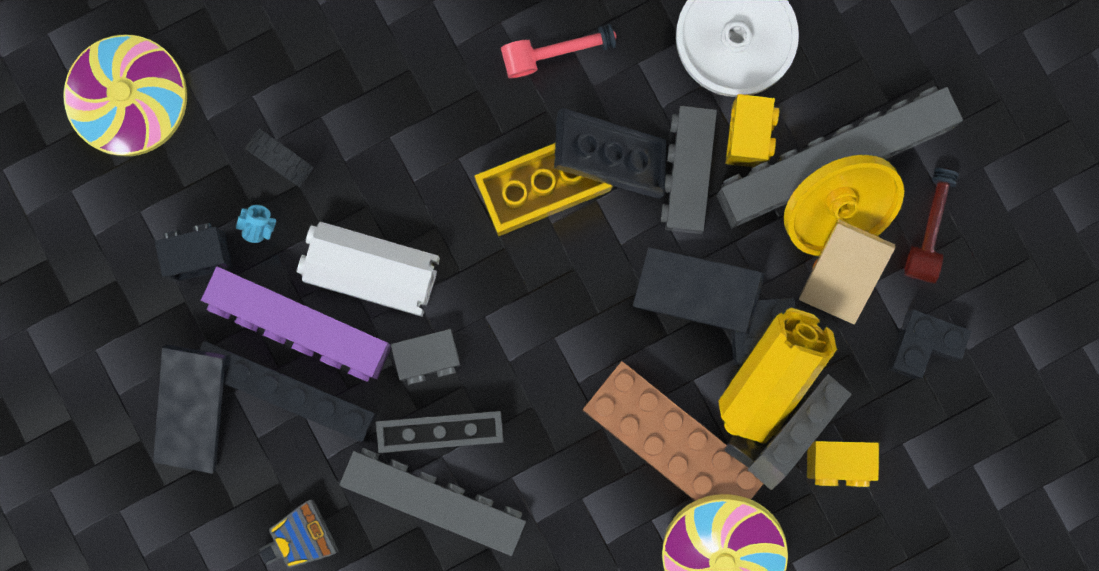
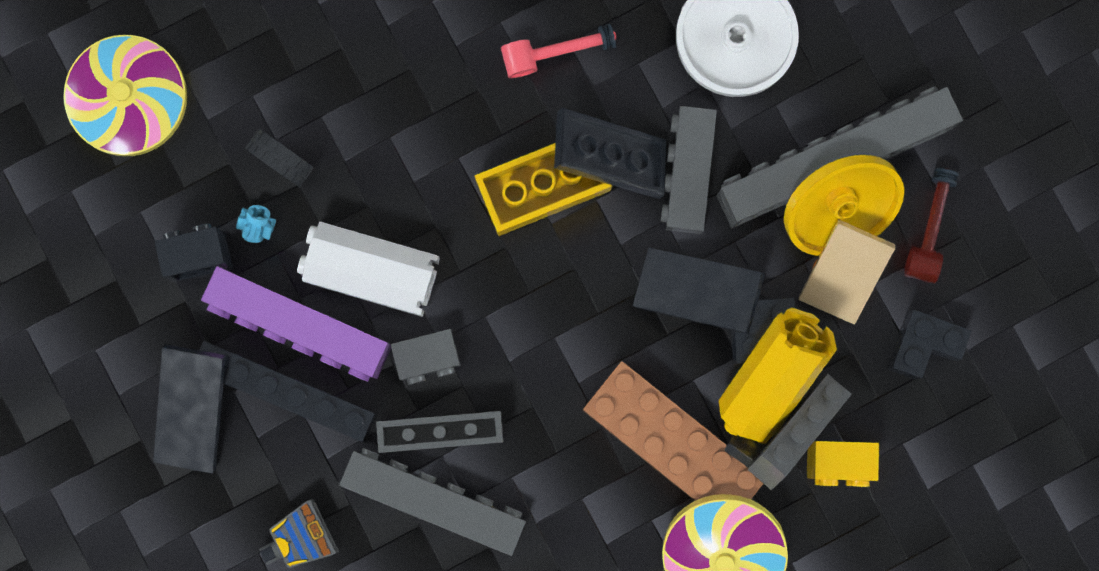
yellow brick [725,94,779,167] -> none

